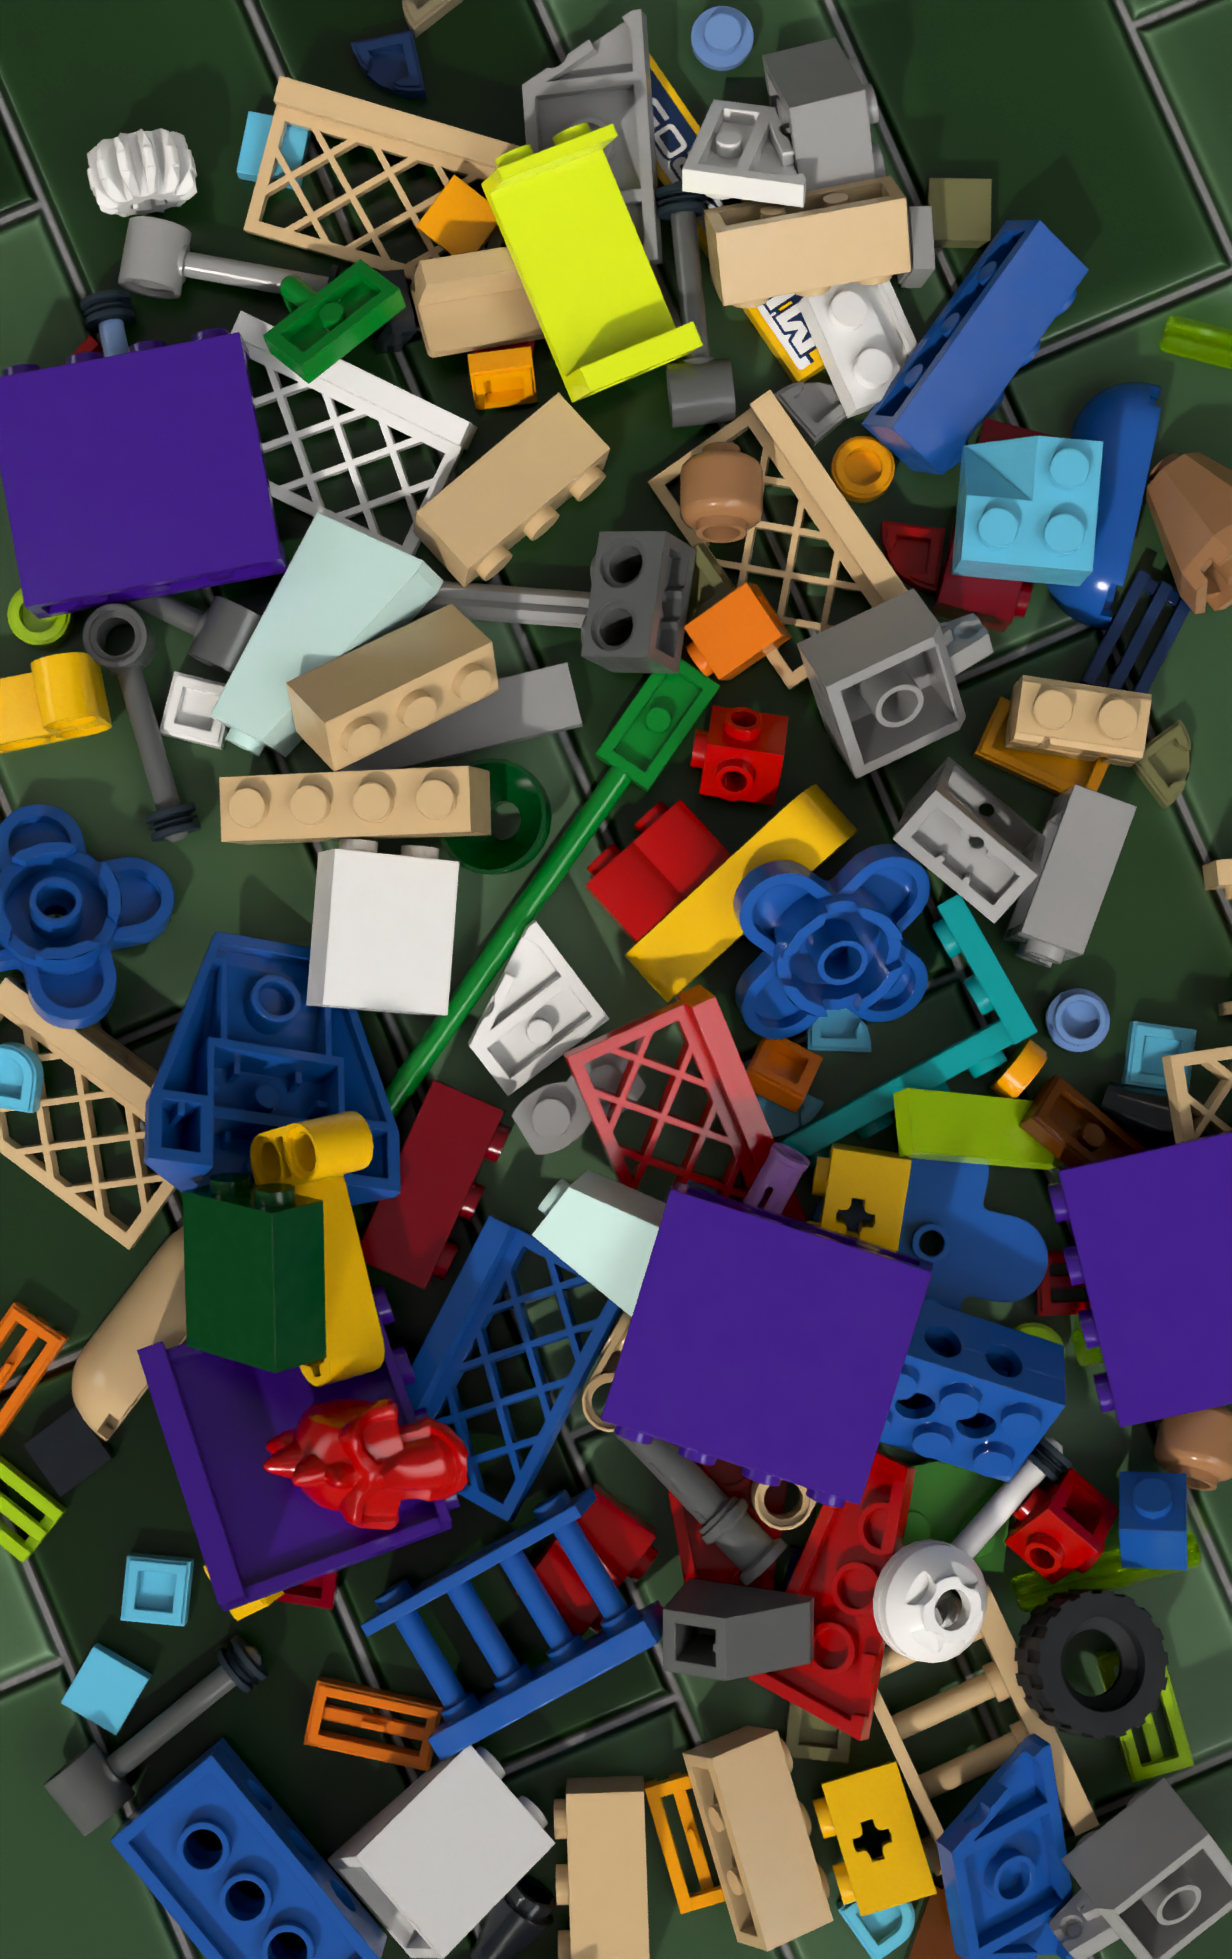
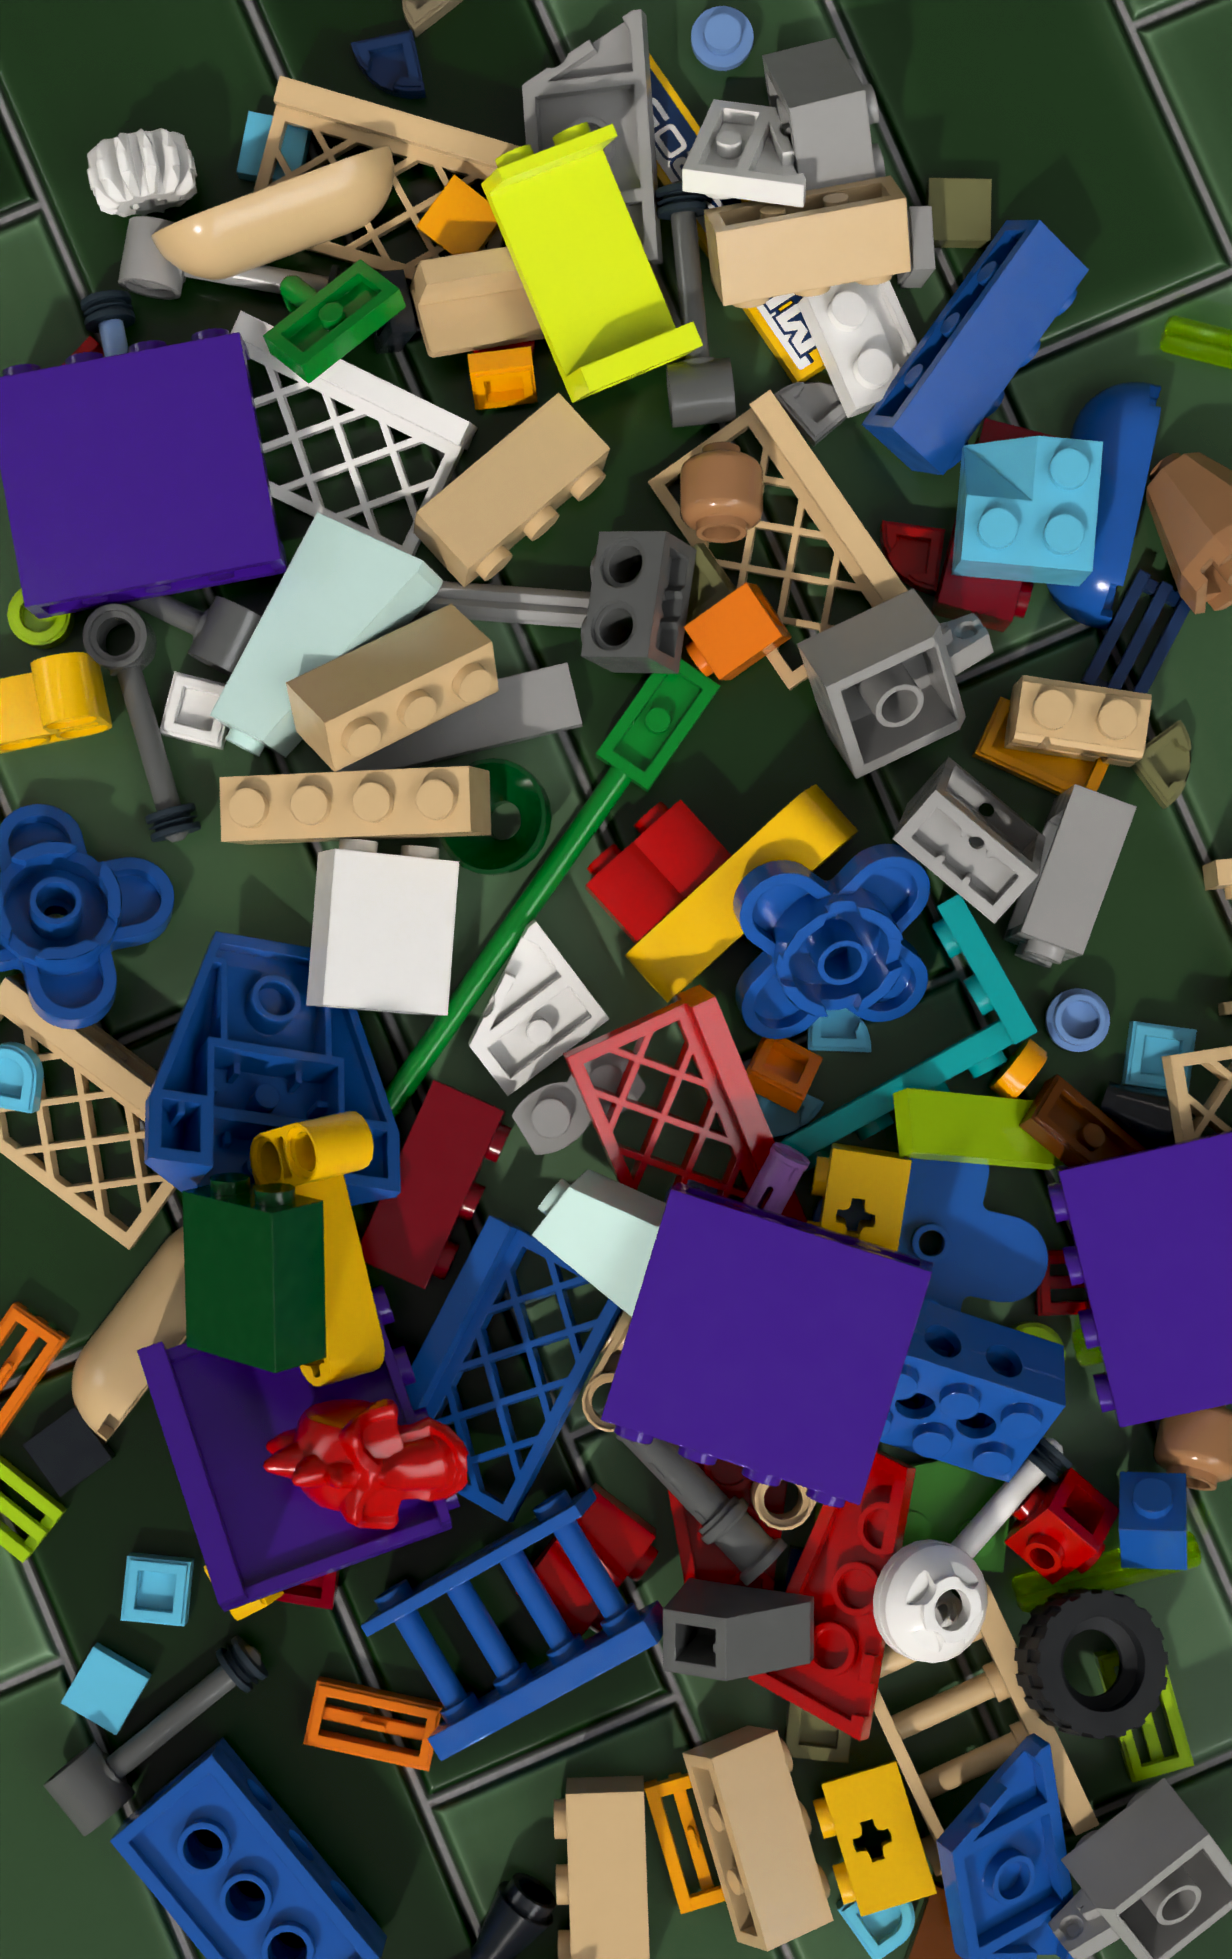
white slope [327,1745,555,1959] -> none
red brick [690,705,788,806] -> none
light orange tile [830,436,895,503] -> none
none -> tan brick [151,146,394,280]

